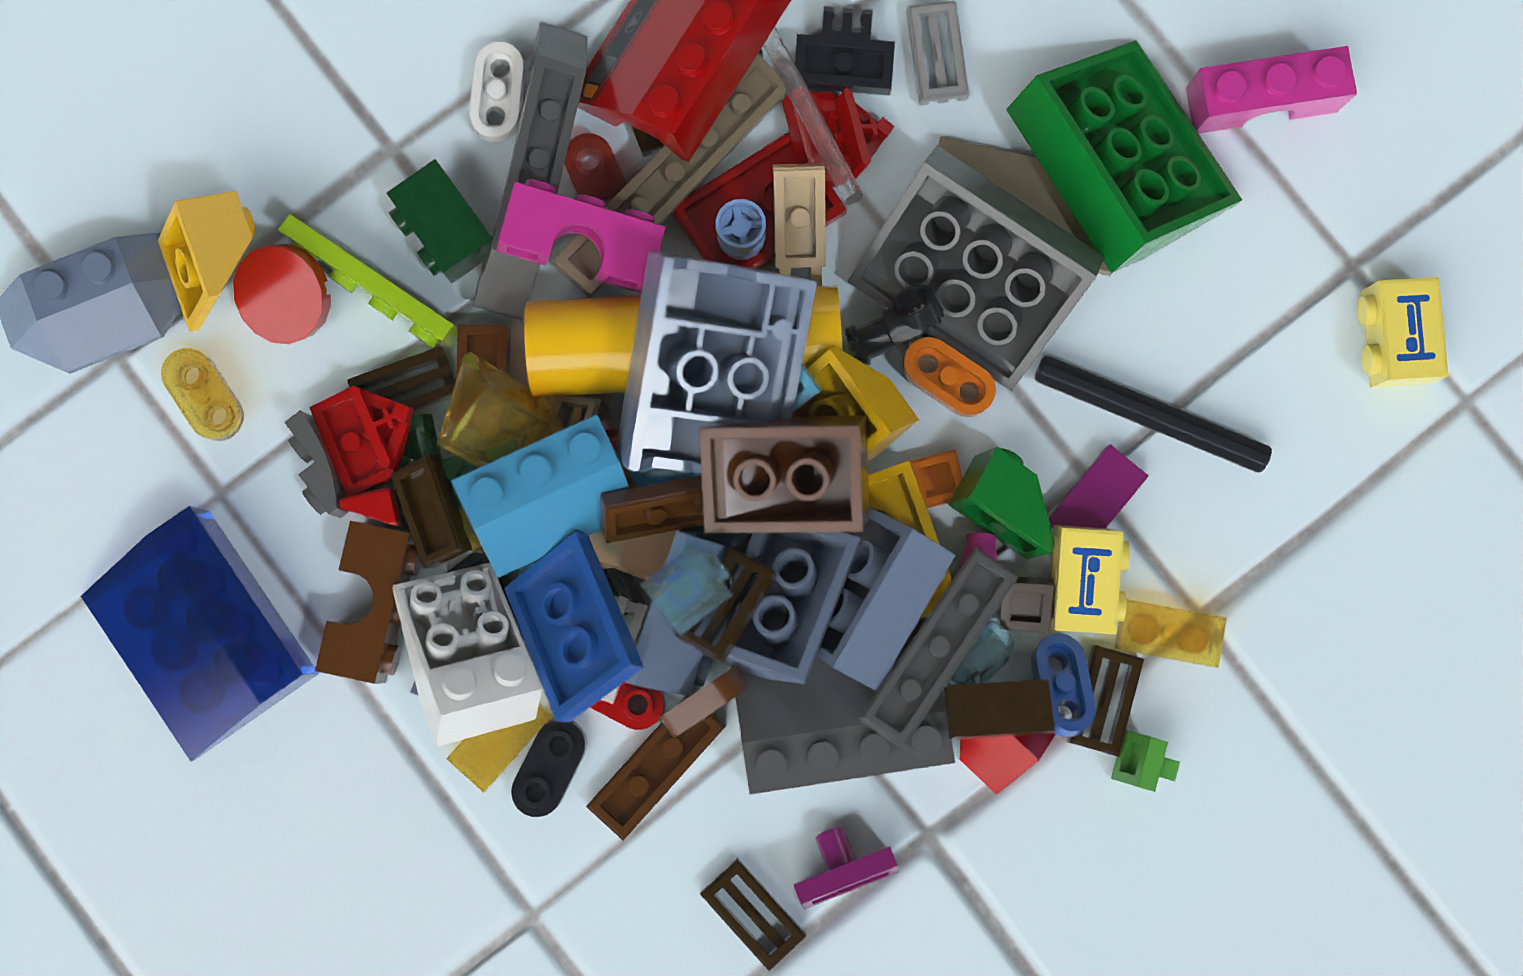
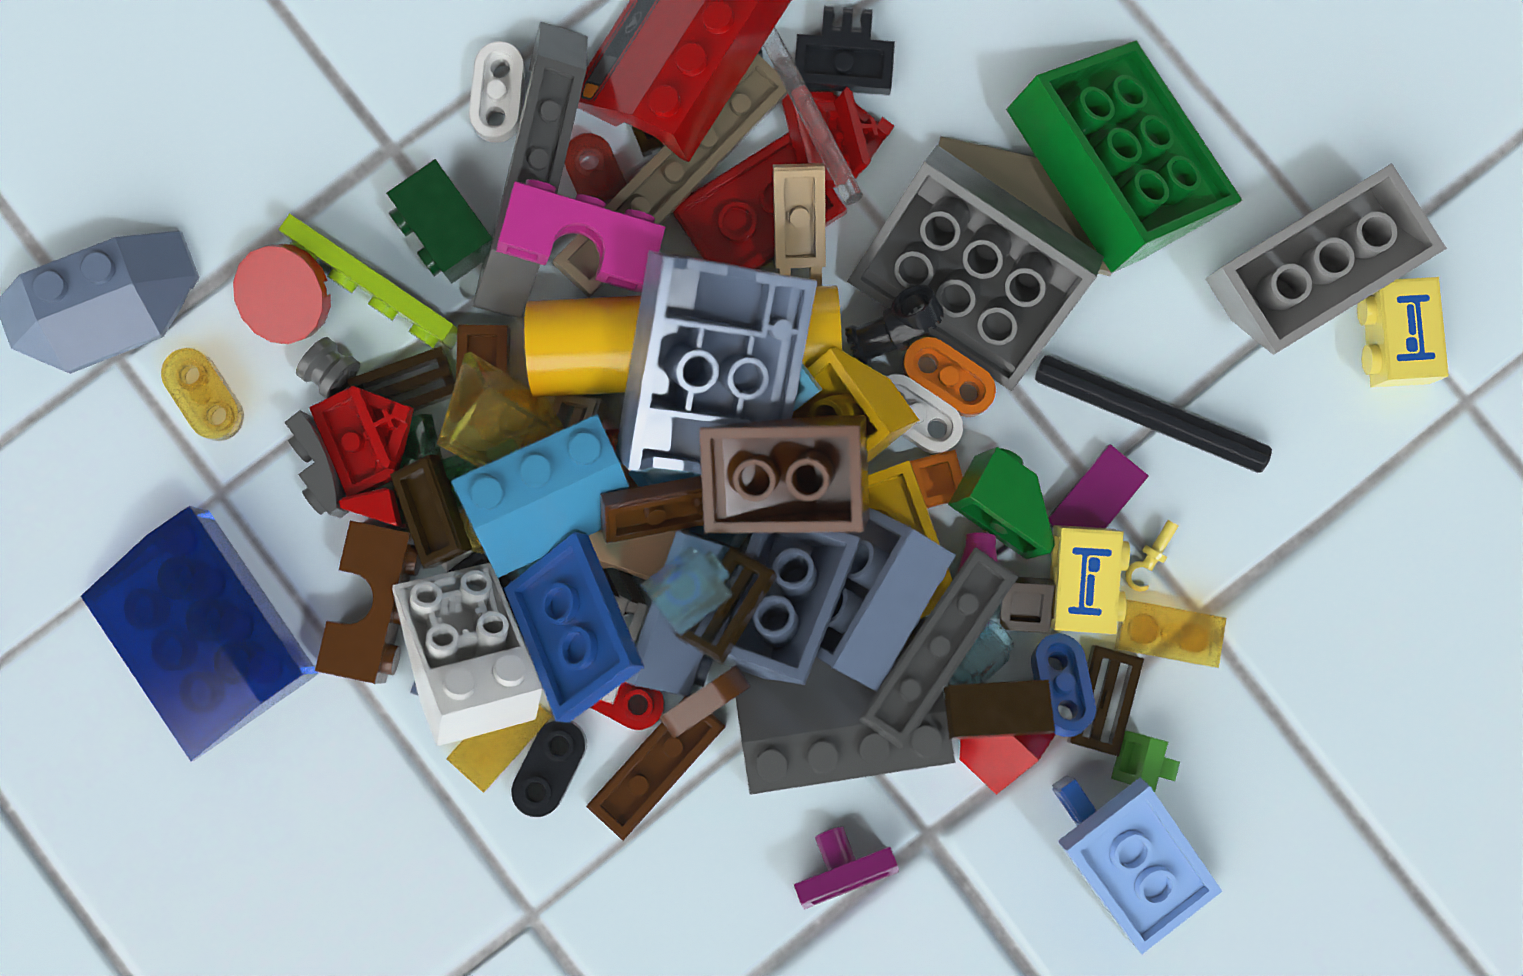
yellow slope [157,191,255,332] -> none
dark brown tile [700,857,807,971] -> none
light blue wheel [716,199,766,260] -> none
light grey tile [906,0,969,106] -> none
dark pink arch [1186,46,1357,134] -> none
none -> dark grey wheel [296,337,360,399]
none -> white plate [886,374,963,454]
none -> blue tile [1052,775,1097,826]
none -> light blue plate [1058,777,1222,954]
none -> light yellow hand [1125,520,1178,592]
none -> light grey slope [1205,163,1447,355]

